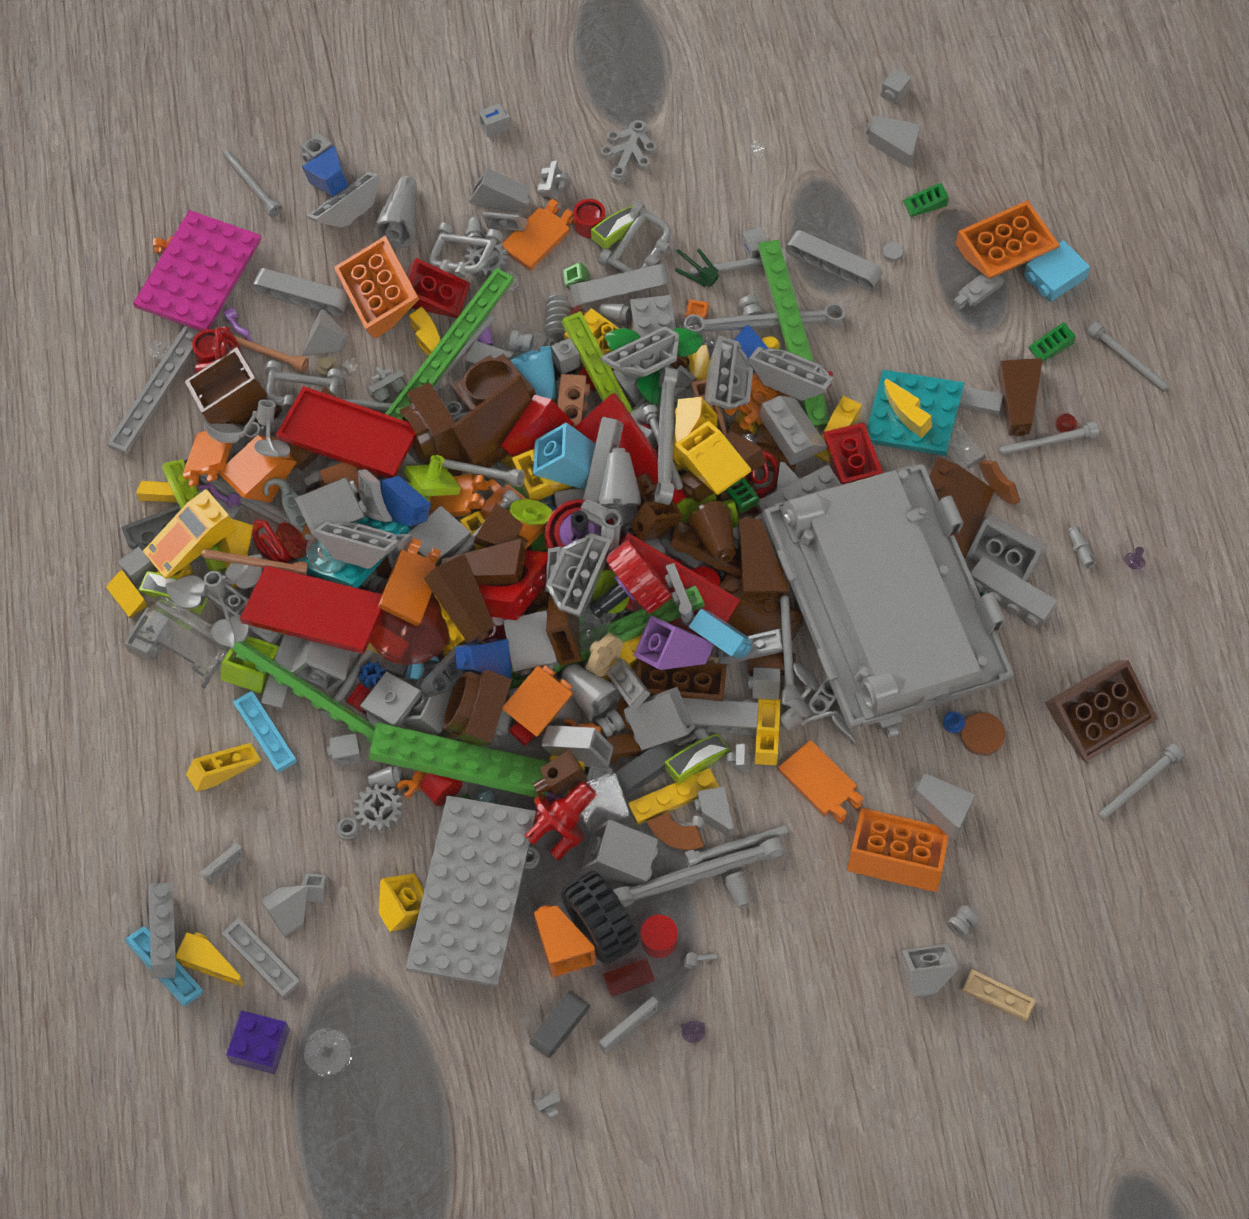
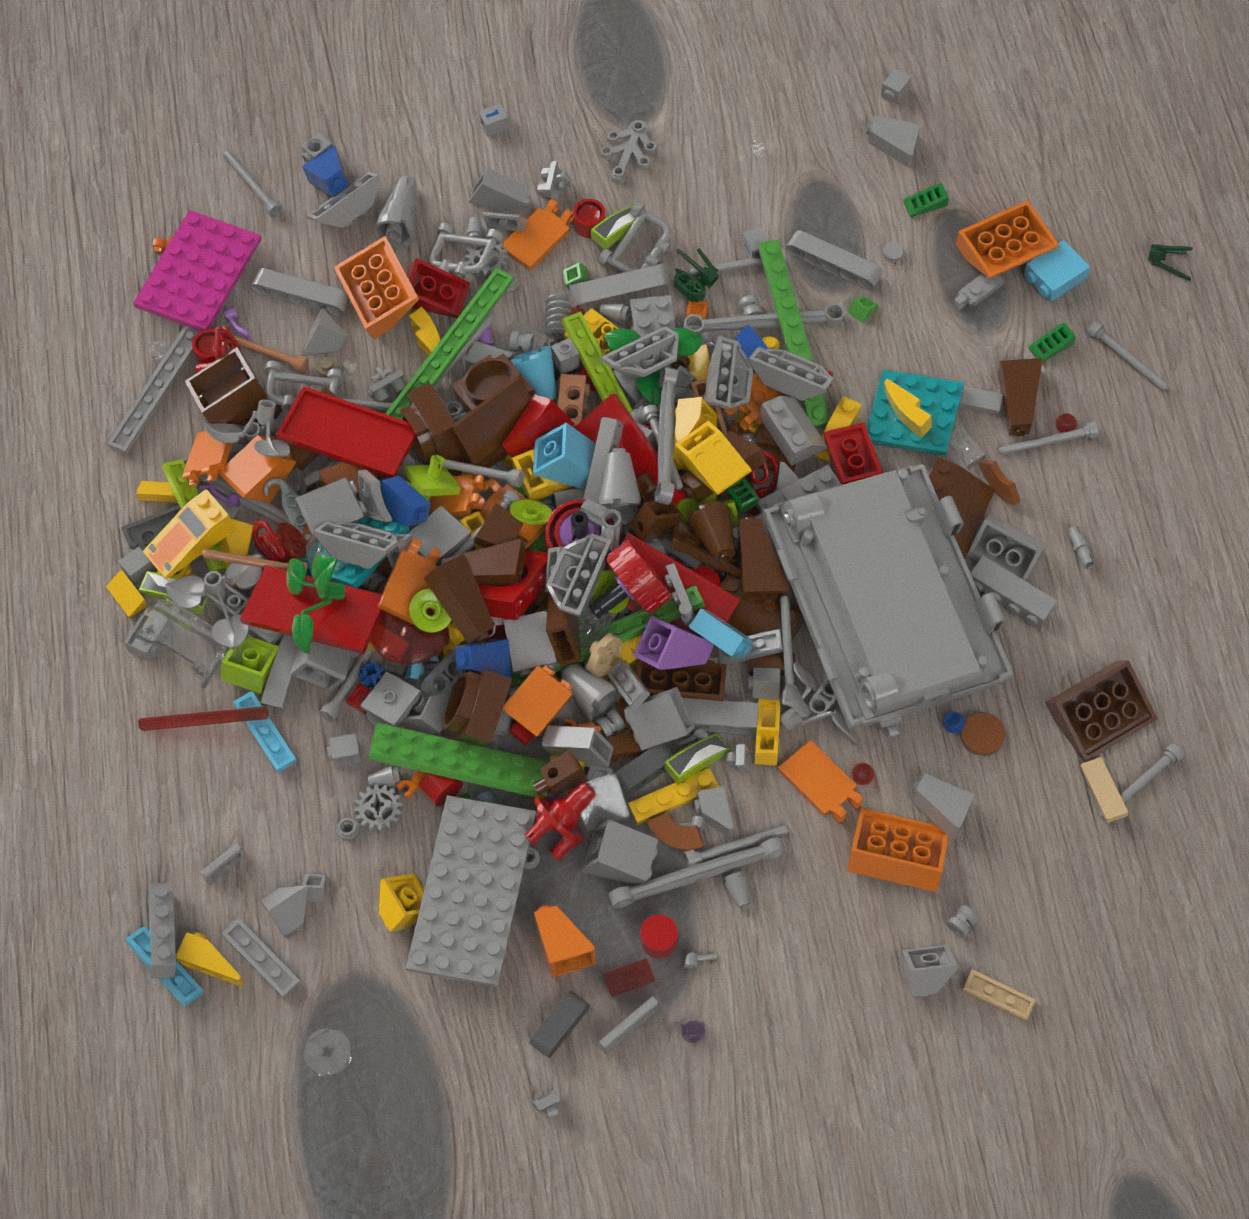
yellow slope [186,742,261,792] -> none
dark purple brick [226,1010,290,1074] -> none
bright green plate [232,641,376,744] -> none
black tyre [561,871,639,964] -> none
clear purple plate [1124,547,1146,570] -> none
none -> clear red axle [138,706,269,731]
none -> green plant [286,554,345,653]
none -> lime dish [409,588,452,633]
none -> dark green plate [674,272,706,302]
none -> bright green slope [848,295,878,322]
none -> clear red plate [852,763,874,785]
none -> tan tile [1080,757,1128,823]
none -> dark green plant [1148,244,1193,281]

